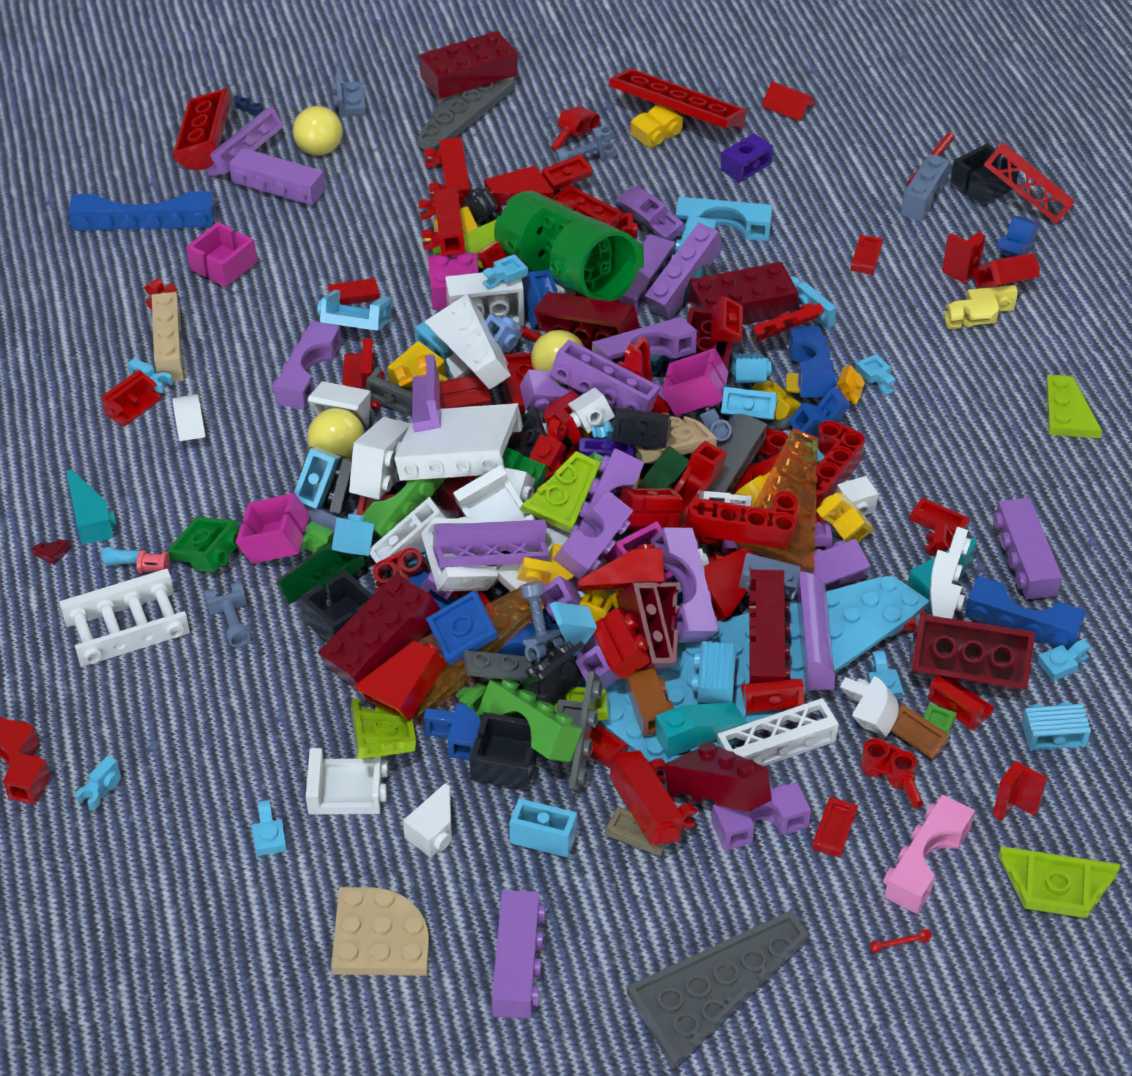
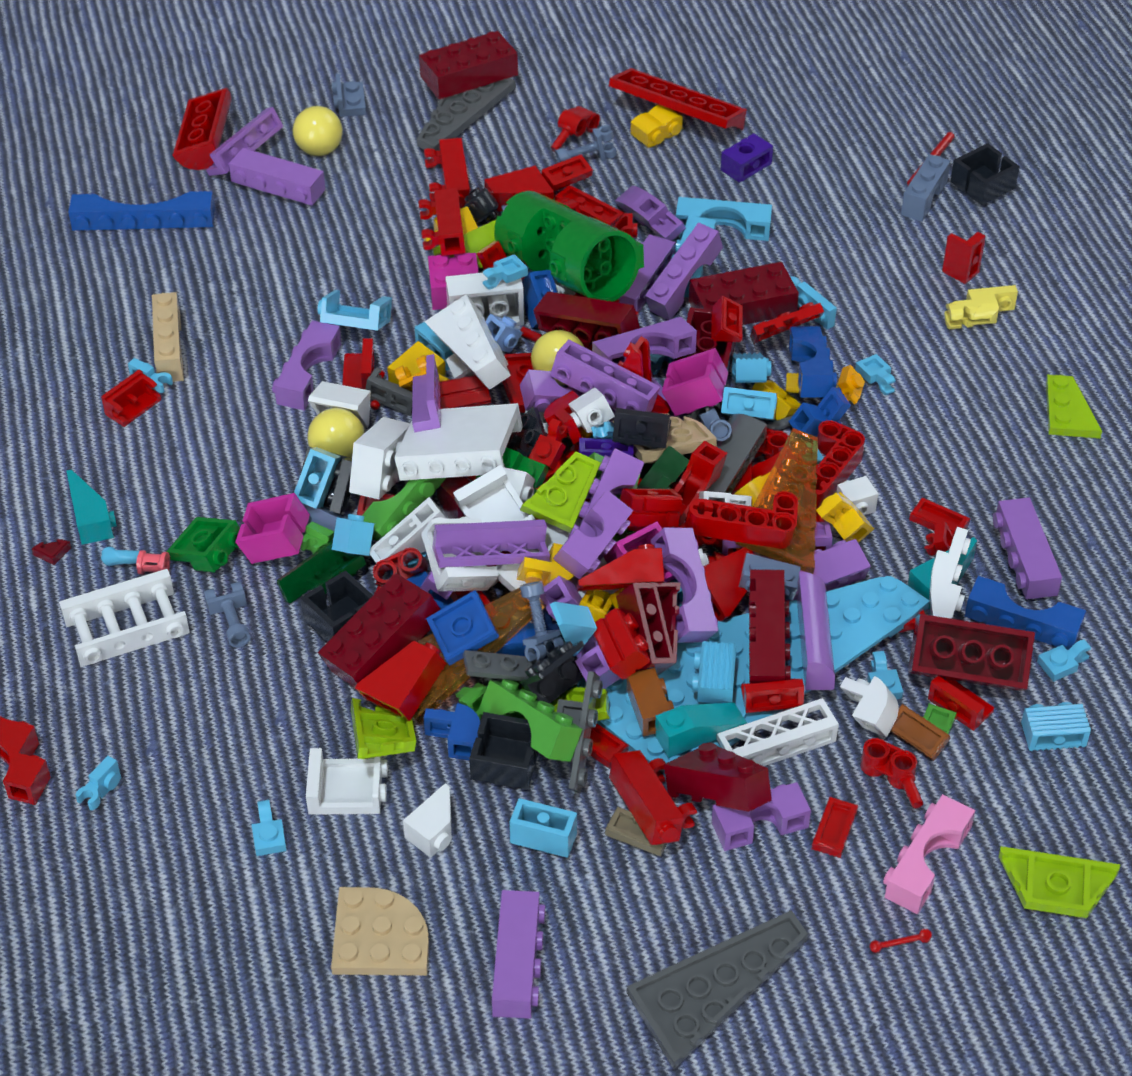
red tile [144,278,178,309] -> none
white brick [172,394,205,441] -> none
dark pink piece [186,222,257,287] -> none
dark blue piece [234,95,263,116] -> none
red tile [328,278,380,305] -> none
red panel [762,81,817,121] -> none
red tile [850,235,883,275] -> none
red slope [972,253,1040,289] -> none
red fence [984,140,1075,224] -> none
red panel [992,760,1047,821] -> none
blue brick [997,216,1041,257] -> none

